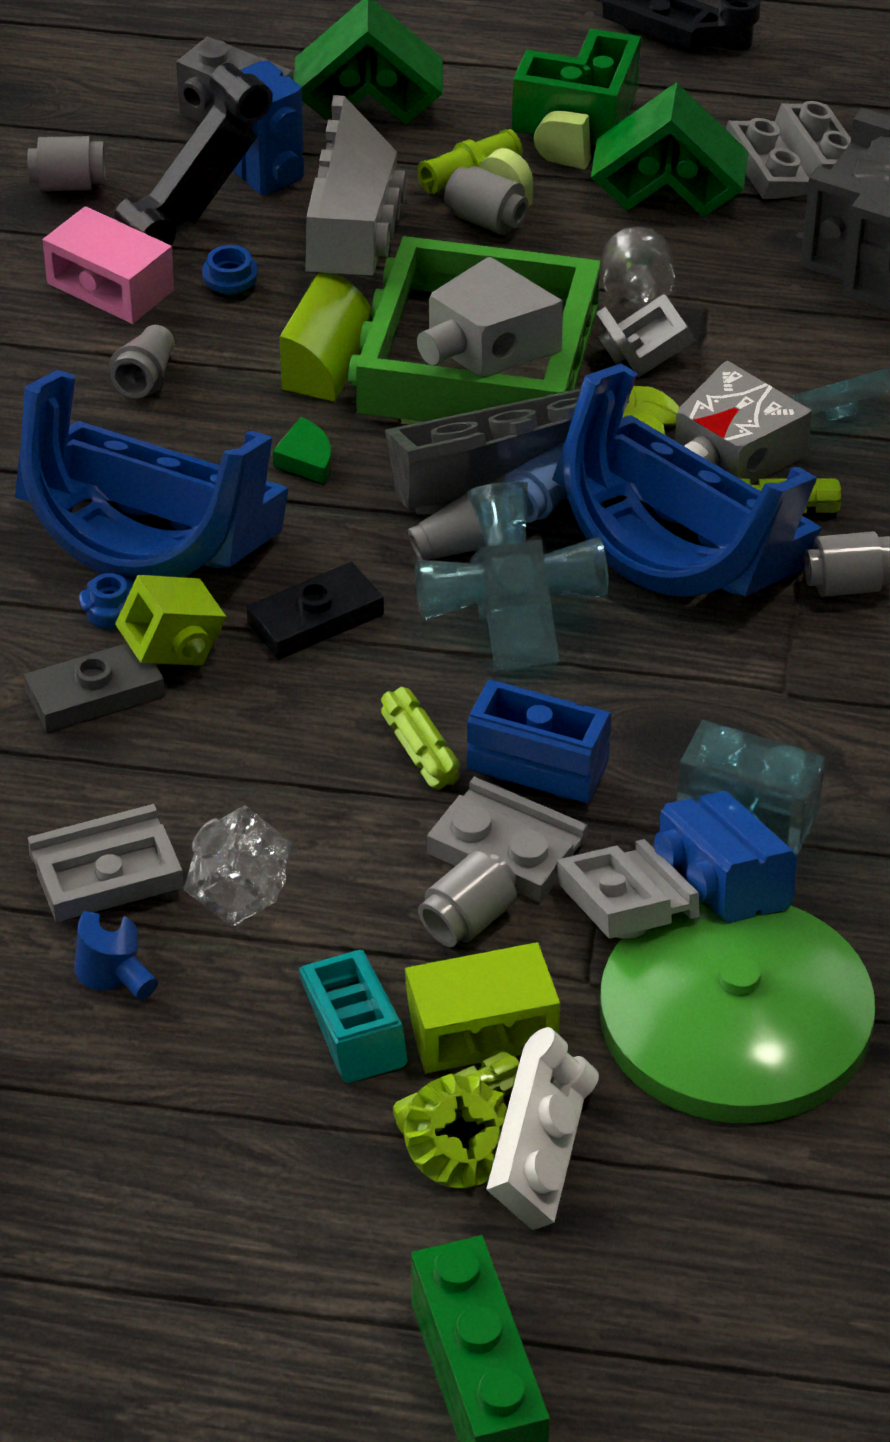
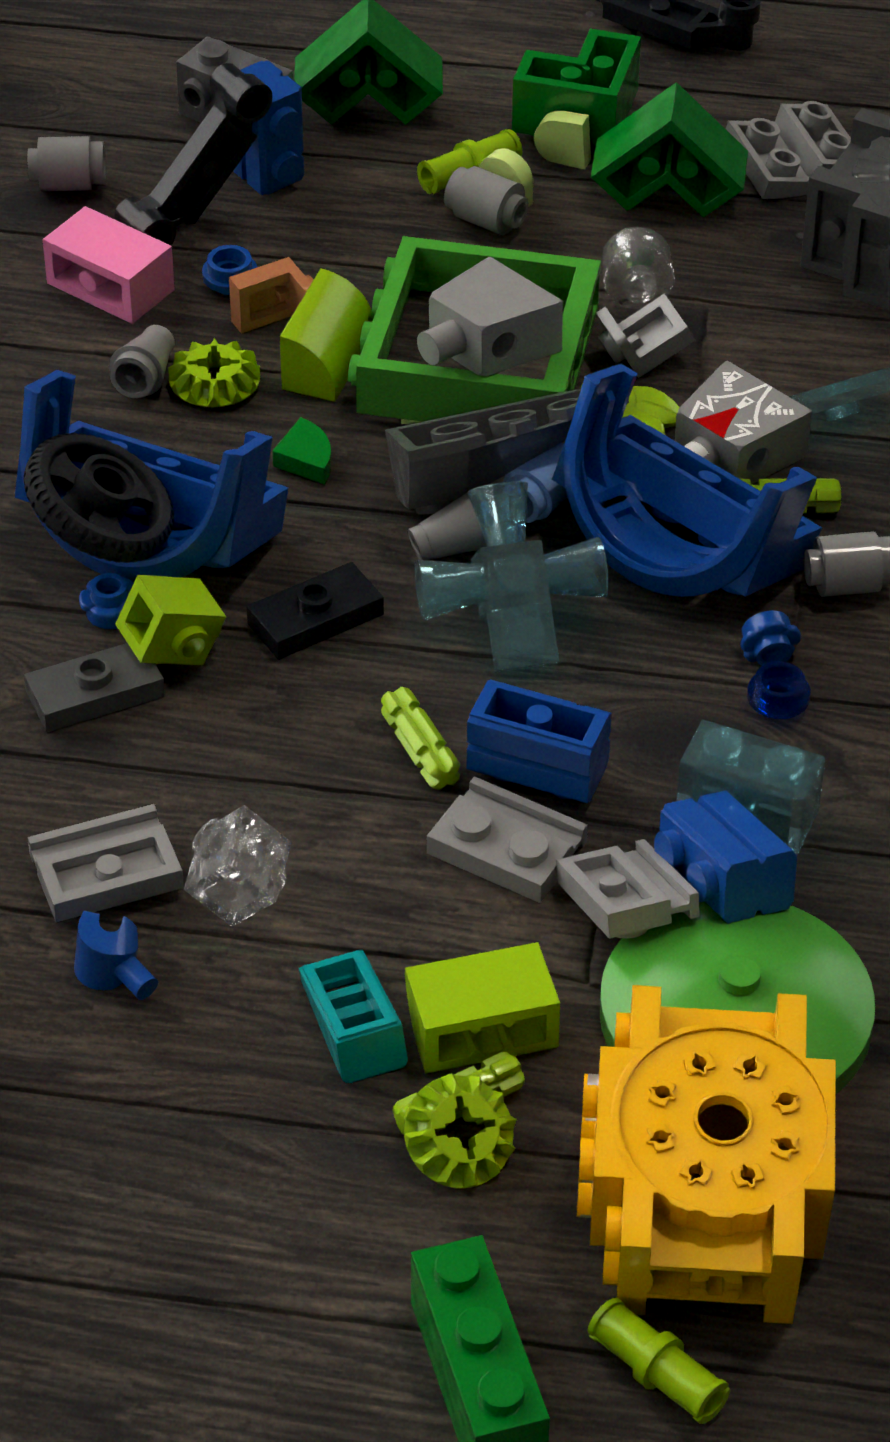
light grey wedge [305,96,406,276] -> none
light grey brick [418,851,517,947] -> none
white plate [486,1027,599,1230] -> none
none -> black wheel [24,433,174,563]
none -> lime gear [168,338,260,407]
none -> nougat bracket [229,257,314,334]
none -> yellow piece [577,985,836,1324]
none -> lime pin [588,1298,730,1424]
none -> blue plate [740,610,801,667]
none -> clear blue plate [747,661,811,719]

